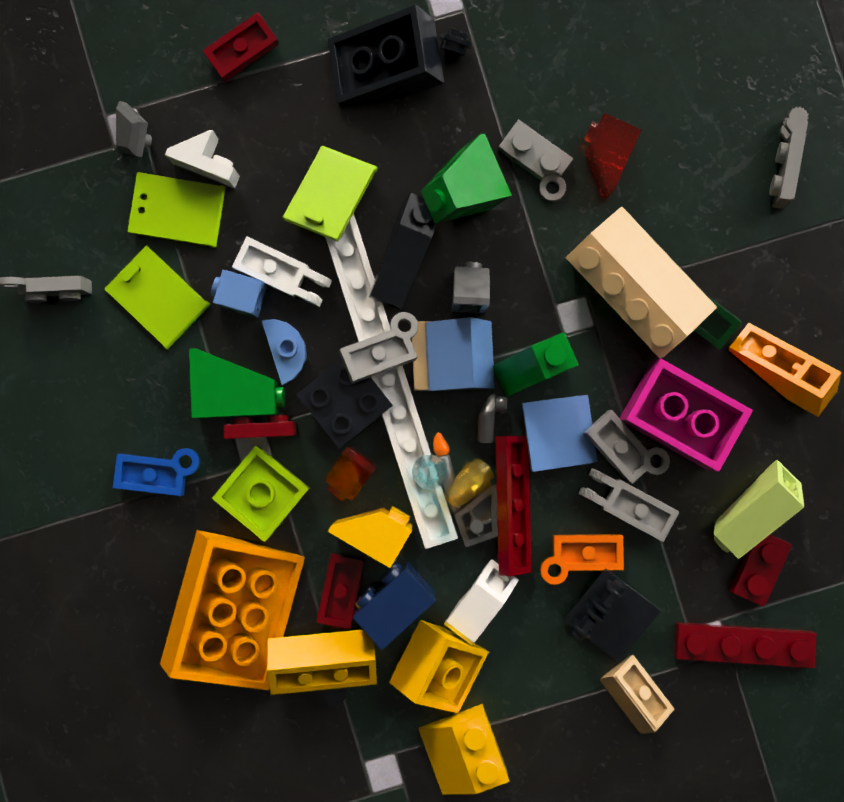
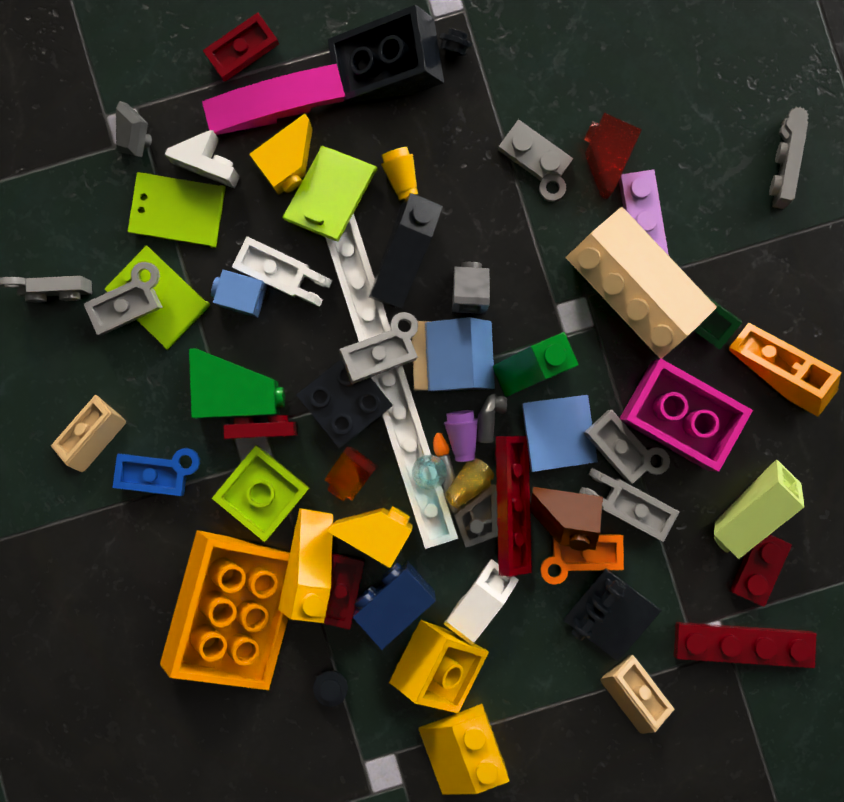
medium blue plate [262,319,307,386] -> none
yellow brick [267,630,377,695] -> none
slope [421,134,512,223] -> none
none -> tan slope [51,395,126,472]
none -> light grey hinge [84,262,163,335]
none -> dark pink slope [202,64,345,135]
none -> yellow slope [249,114,312,195]
none -> yellow slope [278,508,333,623]
none -> yellow cone [381,147,418,200]
none -> medium lavender cone [444,410,478,462]
none -> reddish brown slope [530,487,603,551]
none -> lavender plate [618,170,669,255]

